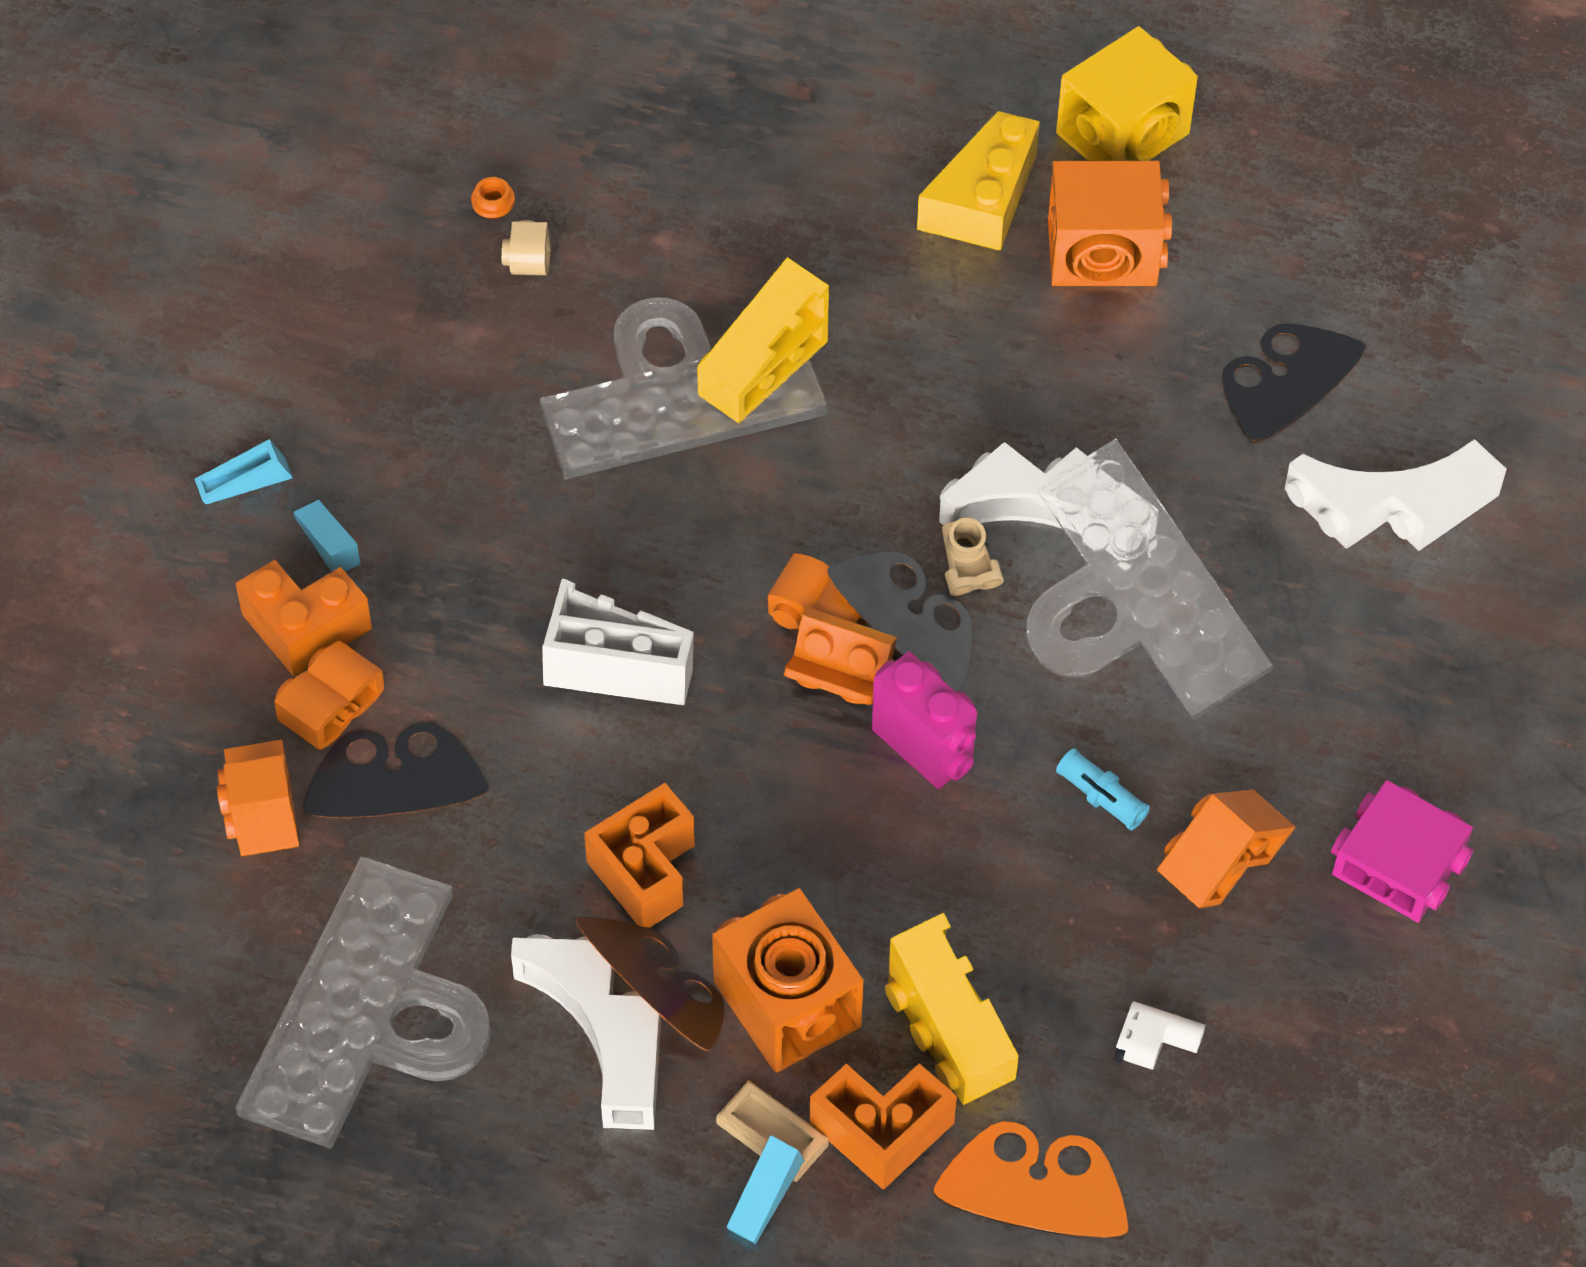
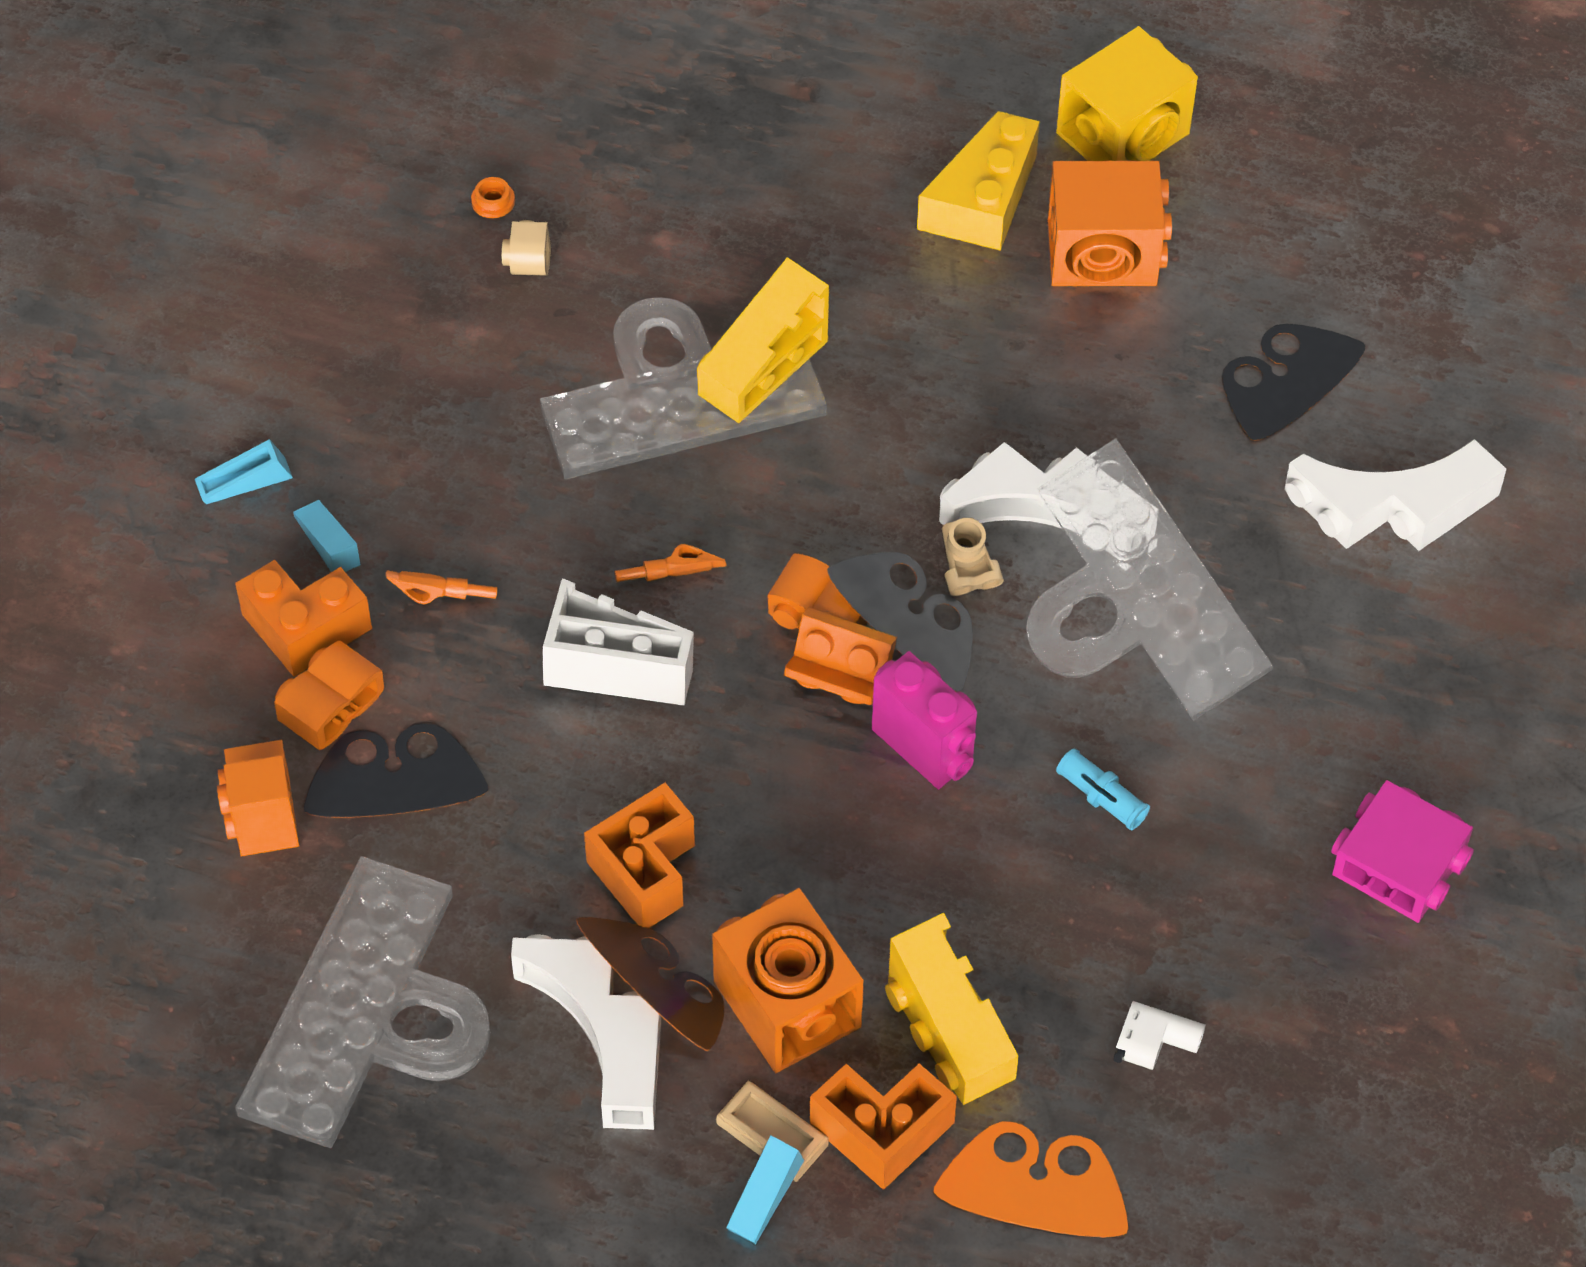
orange brick [1157,789,1296,908] -> none
none -> orange hand [385,570,497,604]
none -> orange hand [614,544,727,582]

